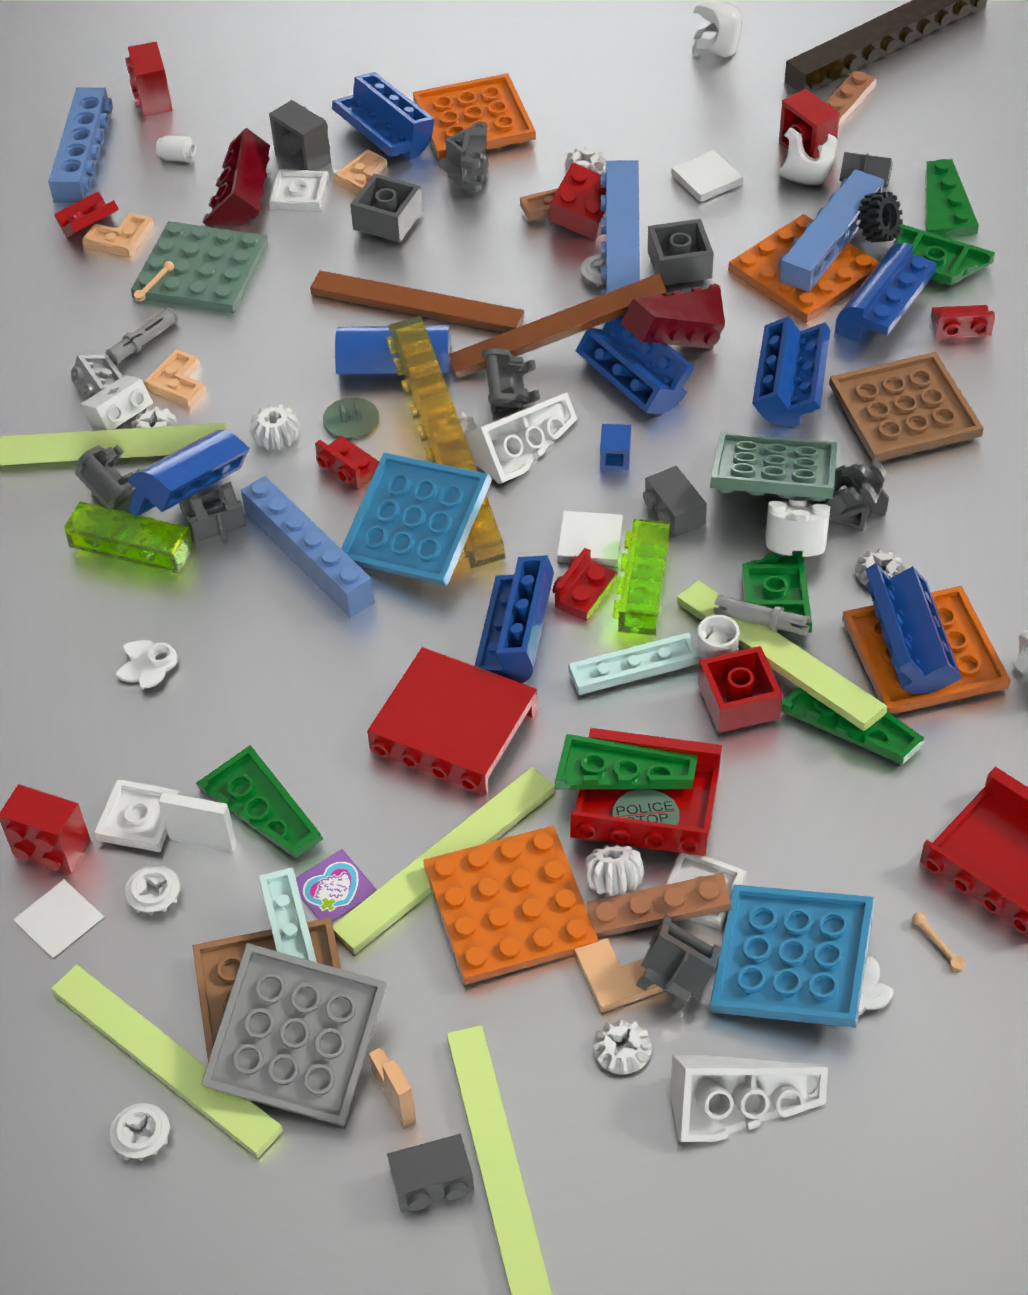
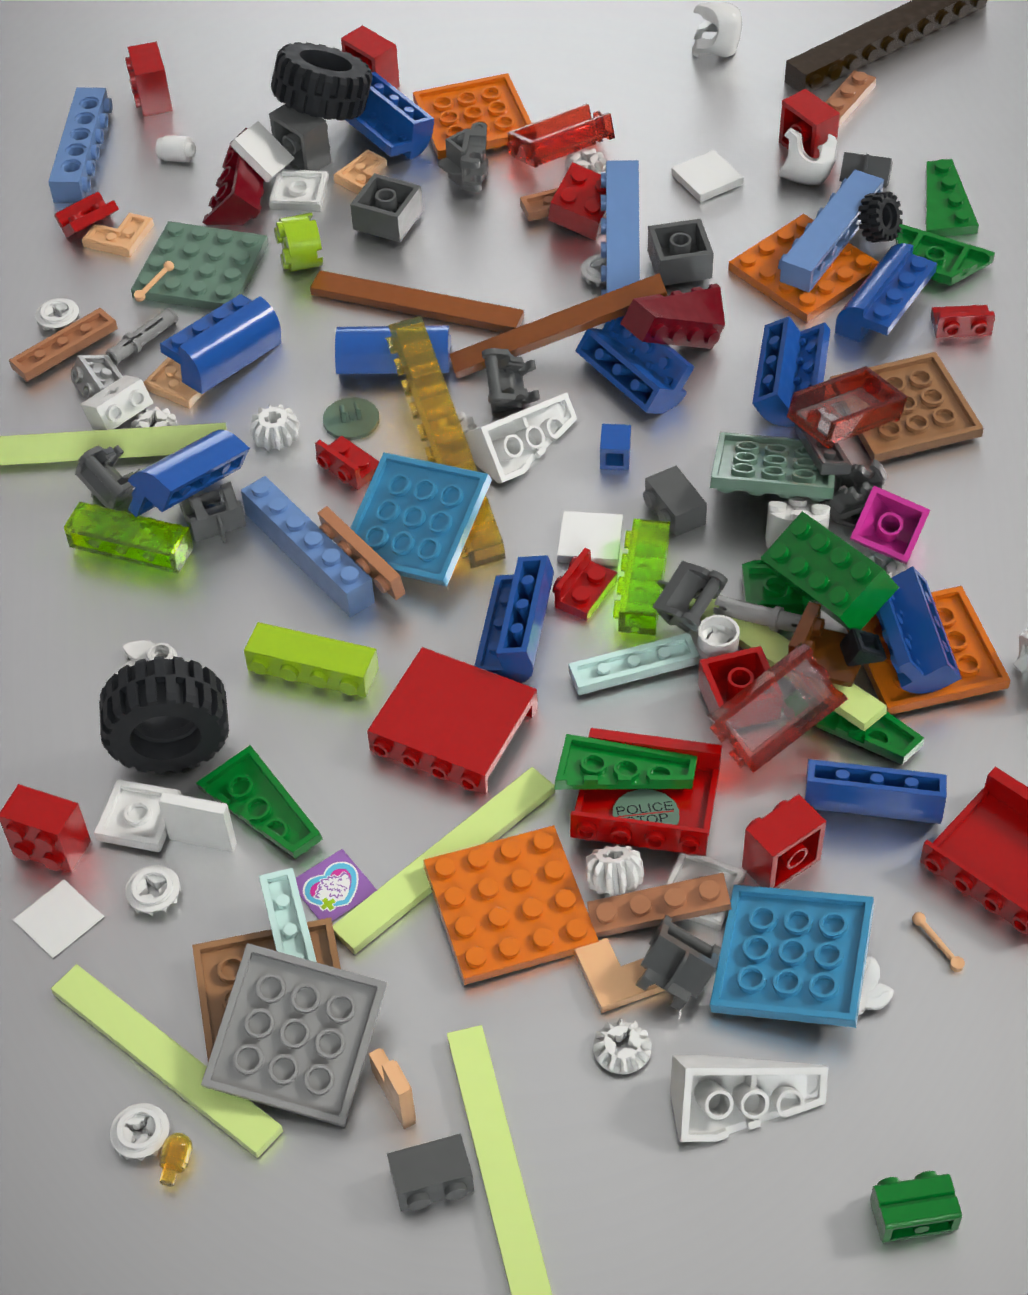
none -> nougat plate [9,308,118,382]
none -> white gear [35,298,80,332]
none -> black tyre [99,656,229,774]
none -> clear yellow cylinder [159,1133,193,1187]
none -> blue brick [160,294,281,394]
none -> white tile [230,121,295,182]
none -> lime brick [244,622,379,697]
none -> black tyre [271,42,373,121]
none -> lime brick [274,212,323,272]
none -> nougat plate [317,506,406,600]
none -> red brick [341,25,400,89]
none -> clear red door [507,103,615,168]
none -> dark grey piece [653,561,728,633]
none -> door [707,642,848,773]
none -> red brick [742,794,827,888]
none -> green brick [761,511,899,631]
none -> clear red door [787,366,908,449]
none -> reddish brown bracket [788,602,861,687]
none -> dark grey tile [794,419,852,475]
none -> blue brick [804,759,947,824]
none -> black slope [840,628,887,666]
none -> dark pink slope [849,486,930,564]
none -> green brick [870,1171,962,1242]

